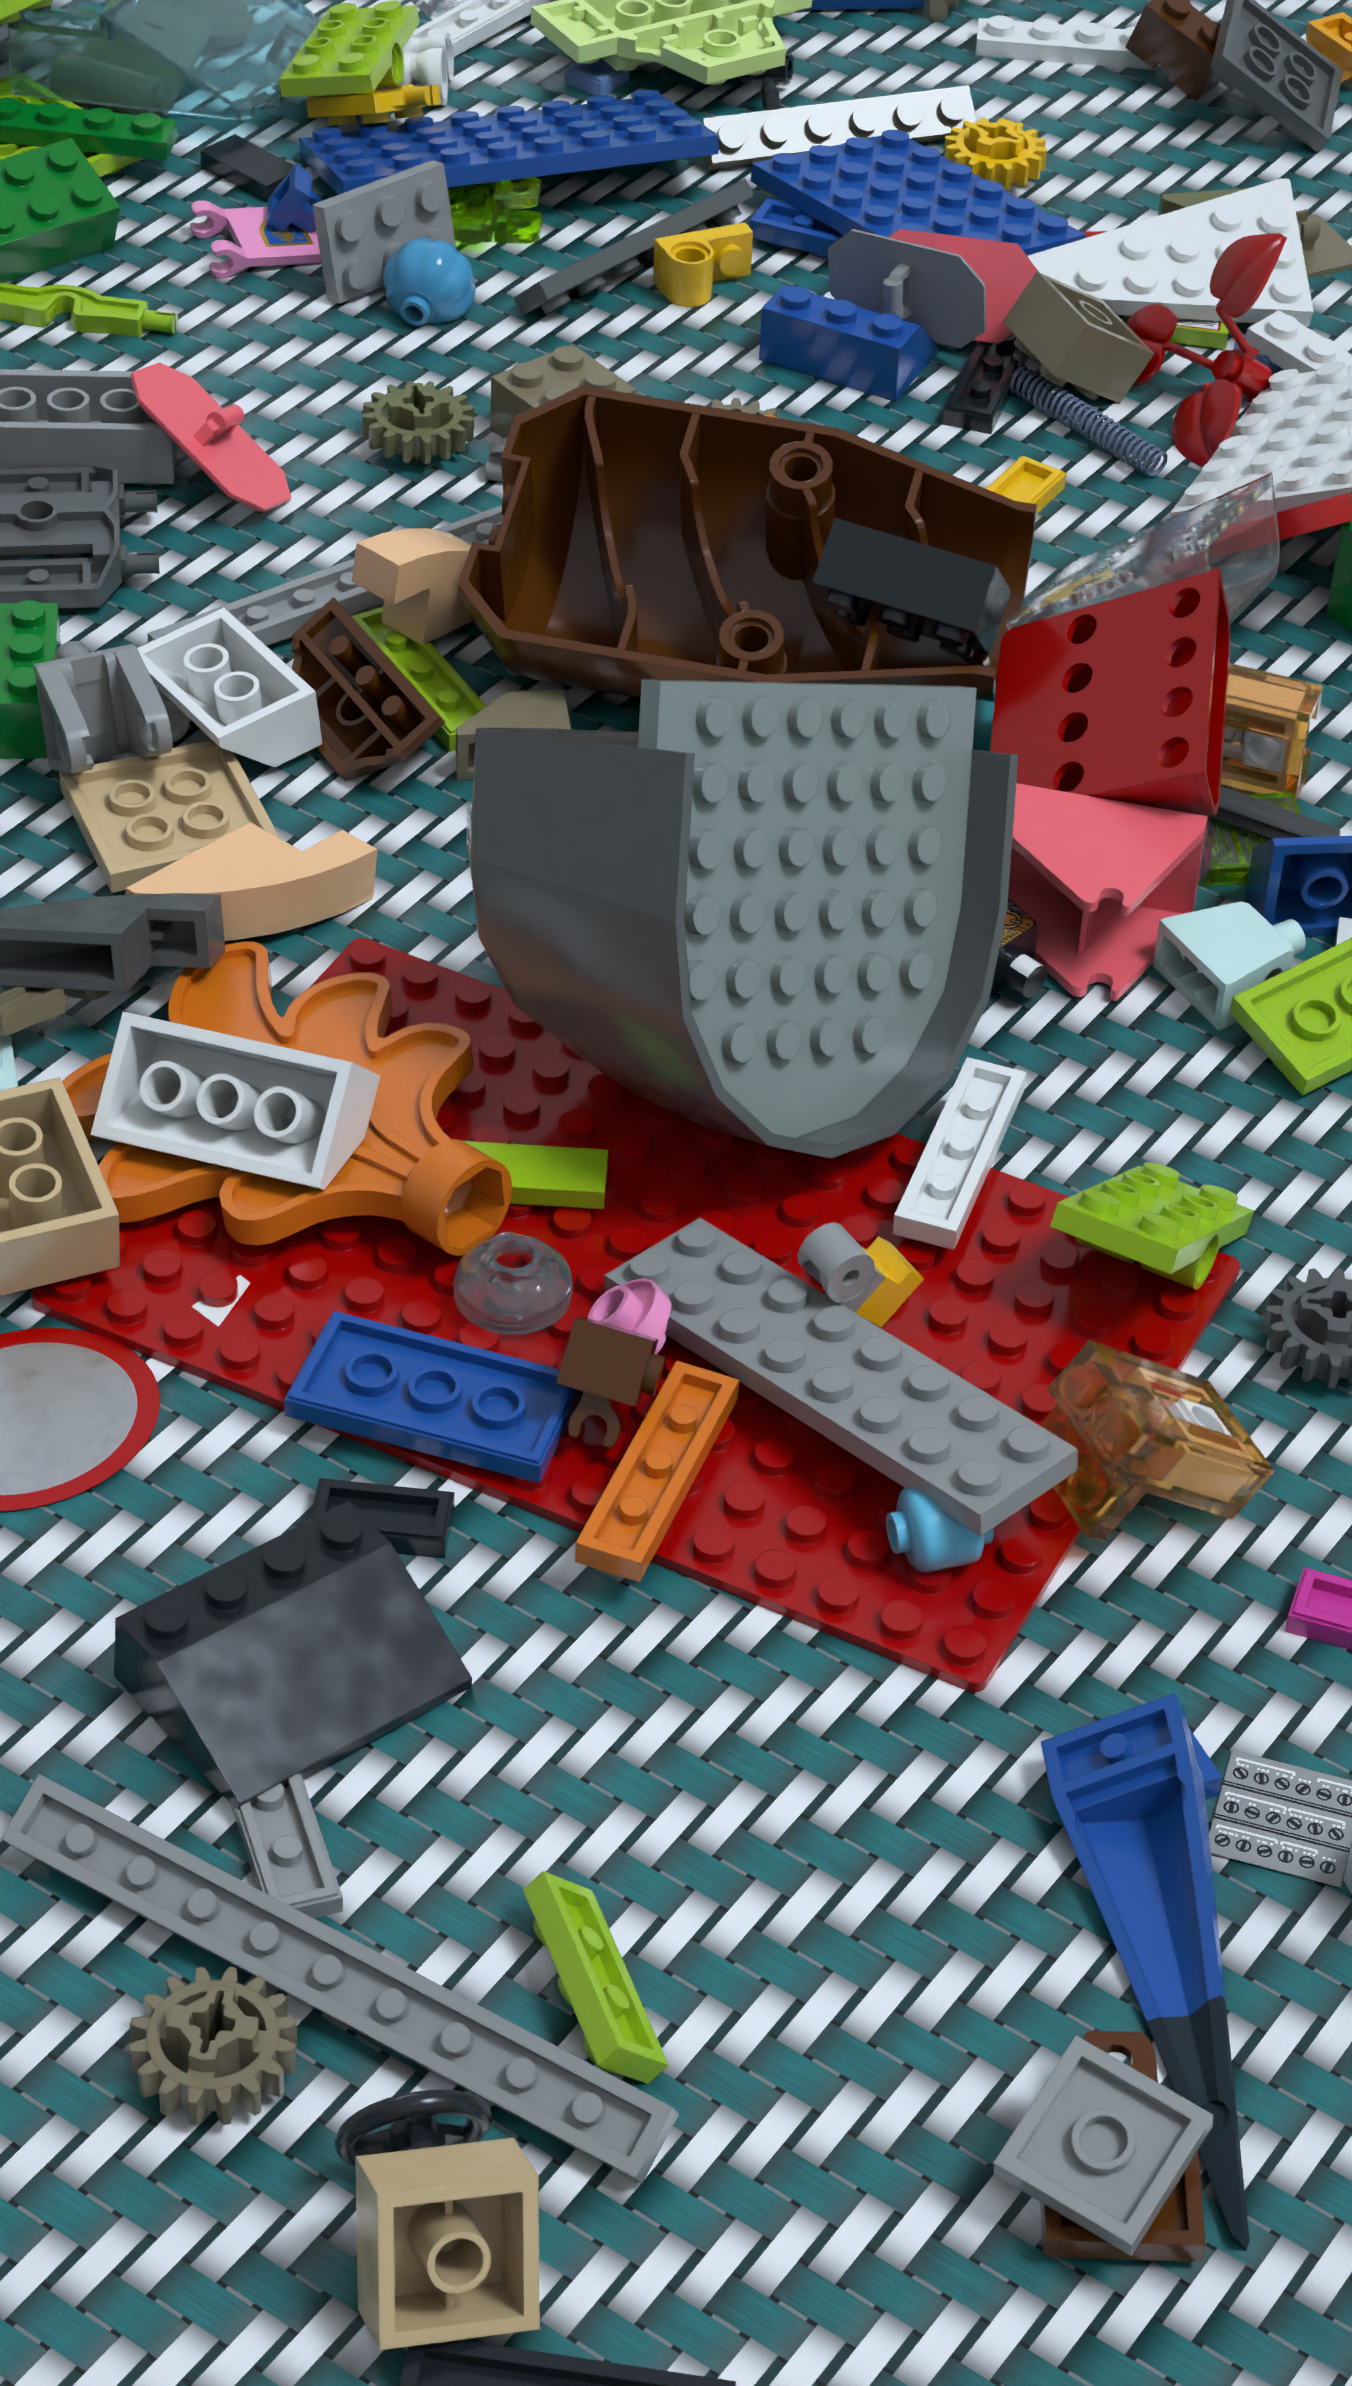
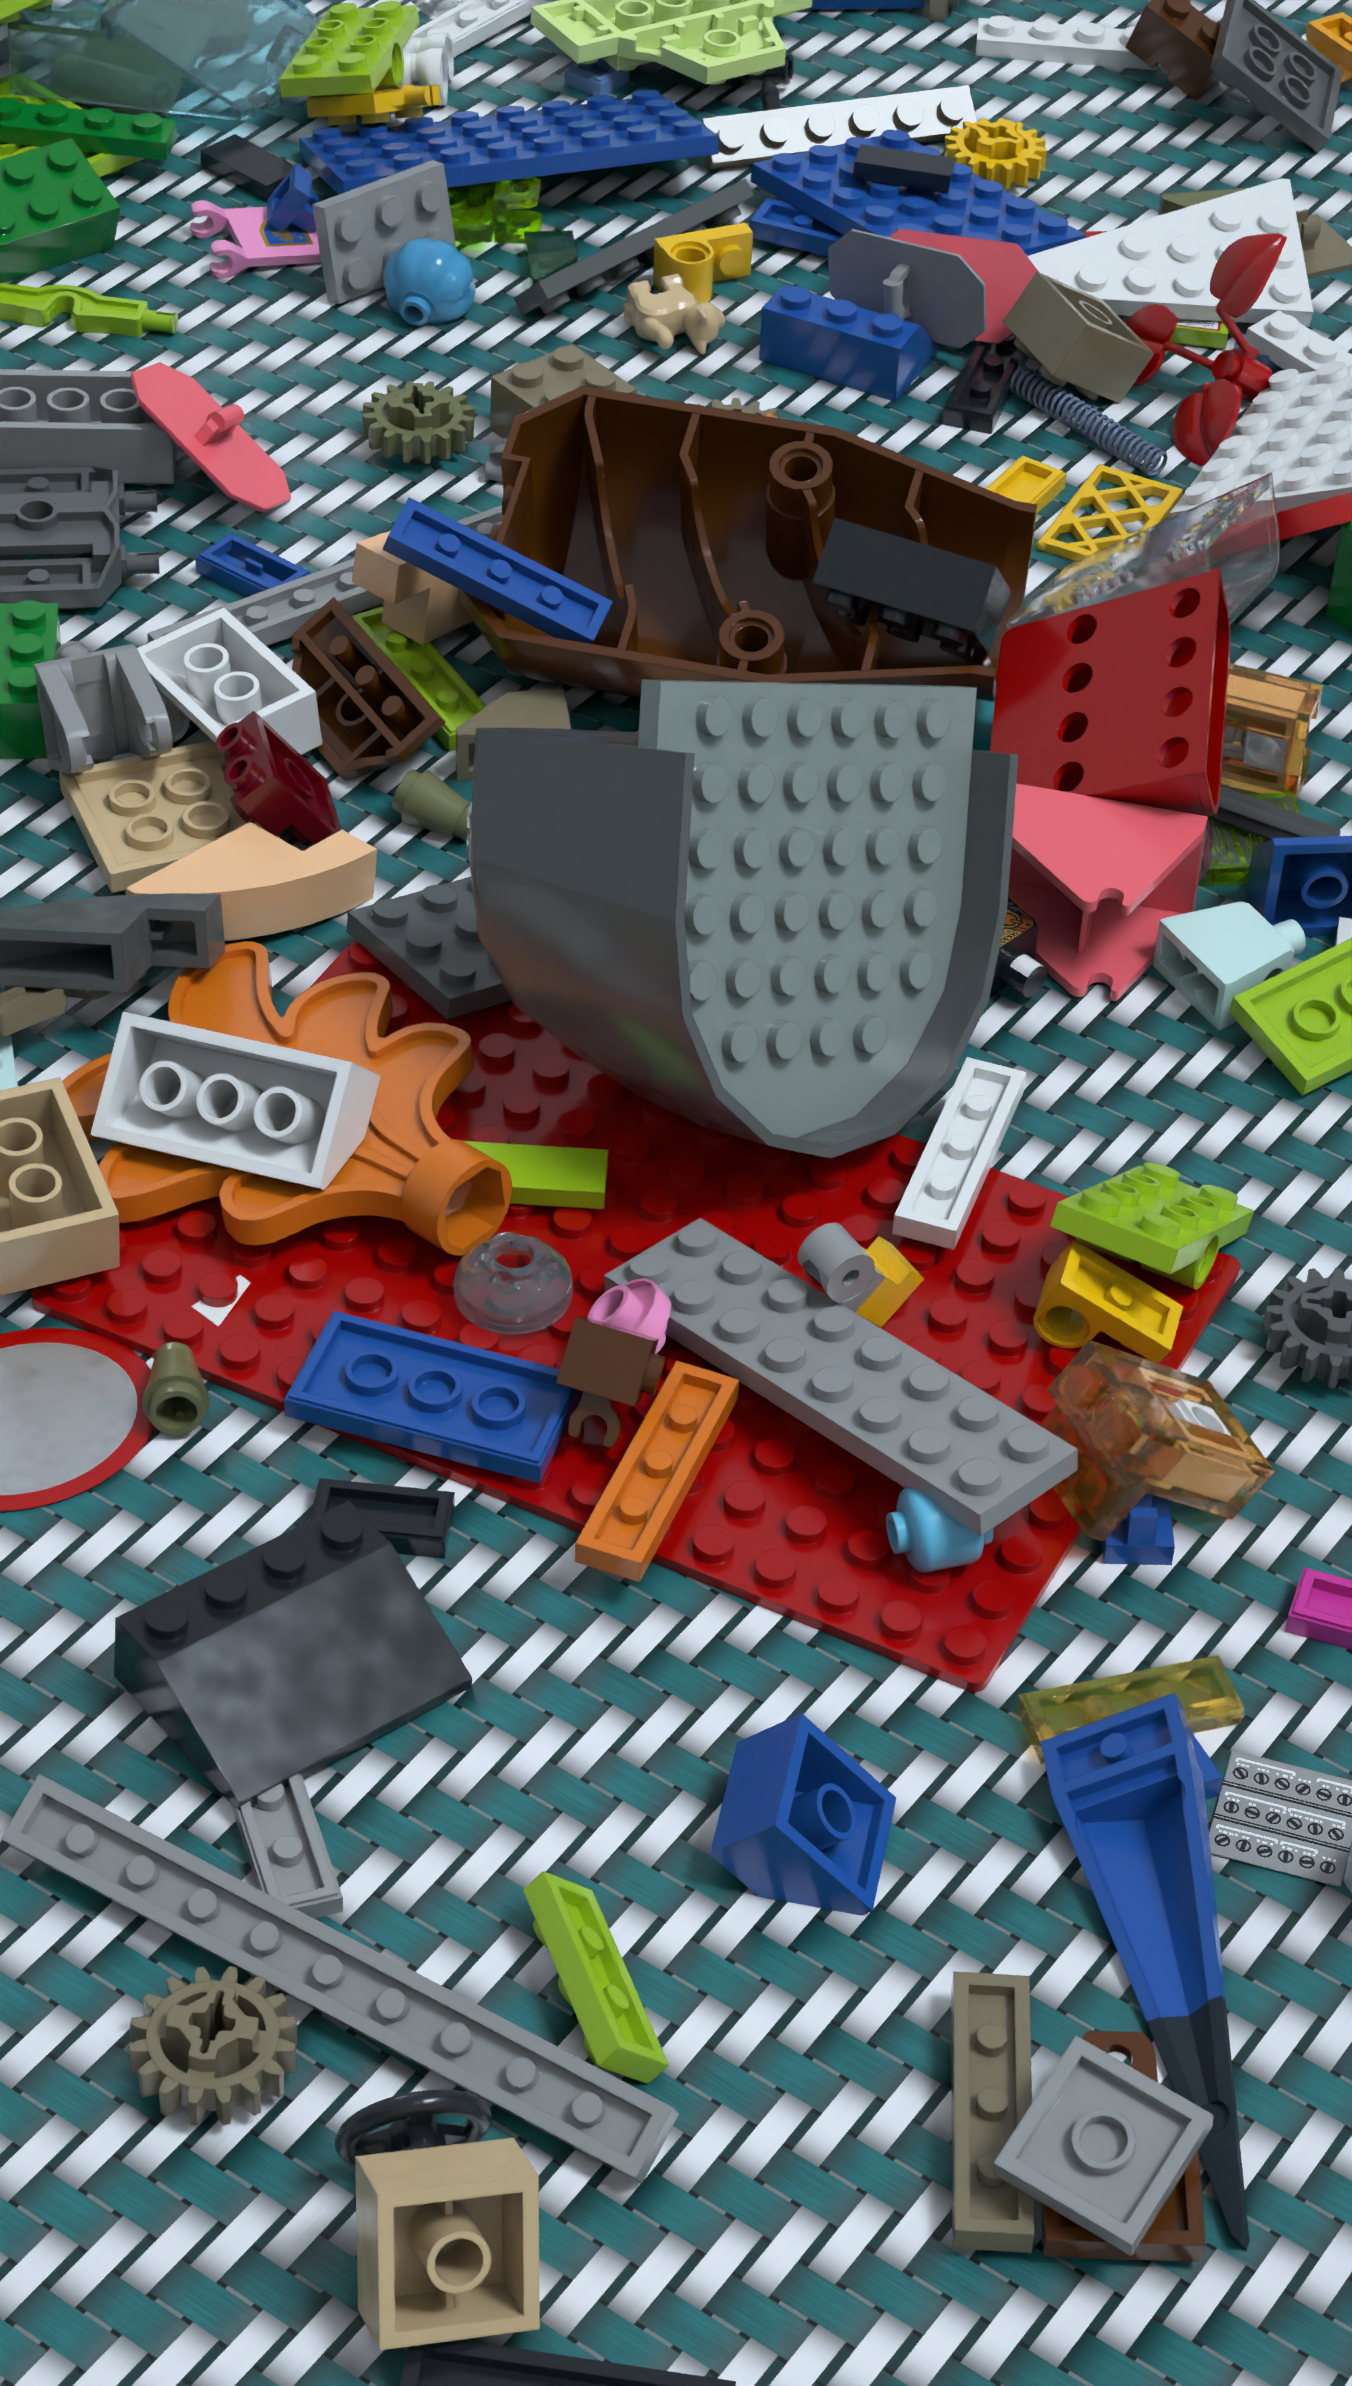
none -> olive cone [142,1342,210,1435]
none -> blue tile [195,533,312,597]
none -> dark red plate [215,711,342,846]
none -> dark grey plate [346,876,511,1020]
none -> blue plate [382,497,613,644]
none -> olive cone [392,769,472,841]
none -> clear green tile [524,230,577,286]
none -> tan animal [624,274,725,355]
none -> blue slope [710,1713,896,1916]
none -> black tile [853,144,956,193]
none -> dark tan plate [951,1971,1035,2253]
none -> clear yellow tile [1017,1655,1244,1764]
none -> yellow plate [1033,1240,1183,1365]
none -> yellow window [1036,464,1183,576]
none -> blue tile [1098,1477,1175,1565]

